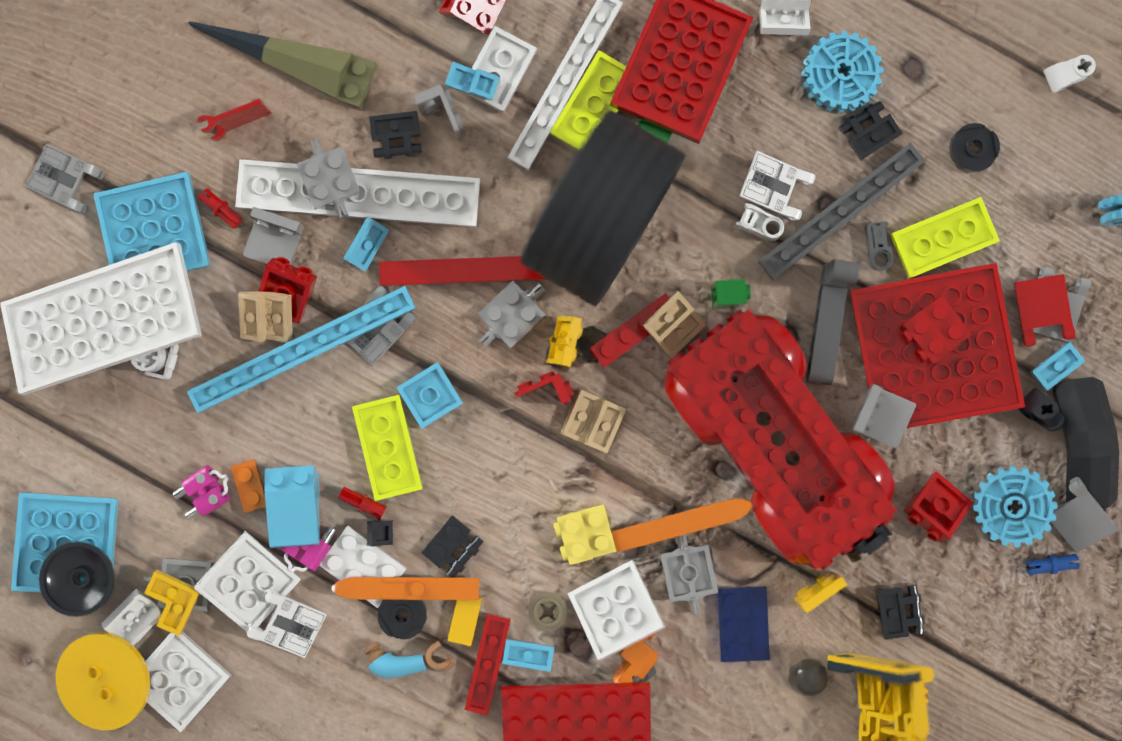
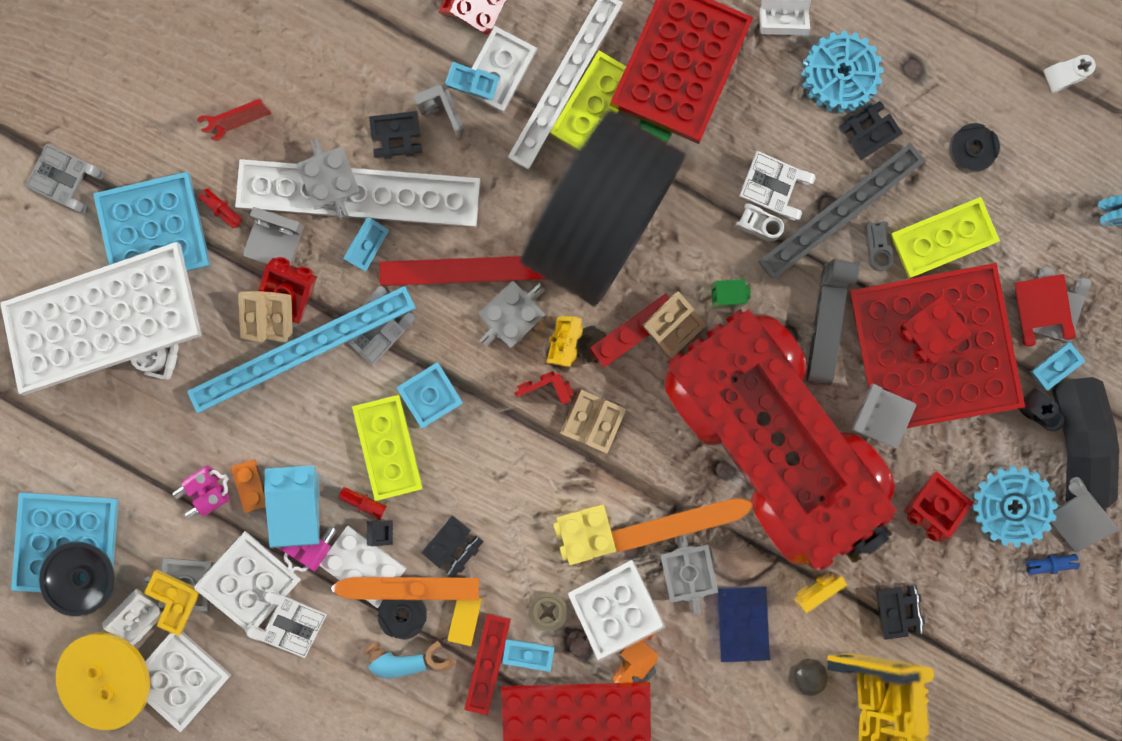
olive plate [188,21,378,109] -> none

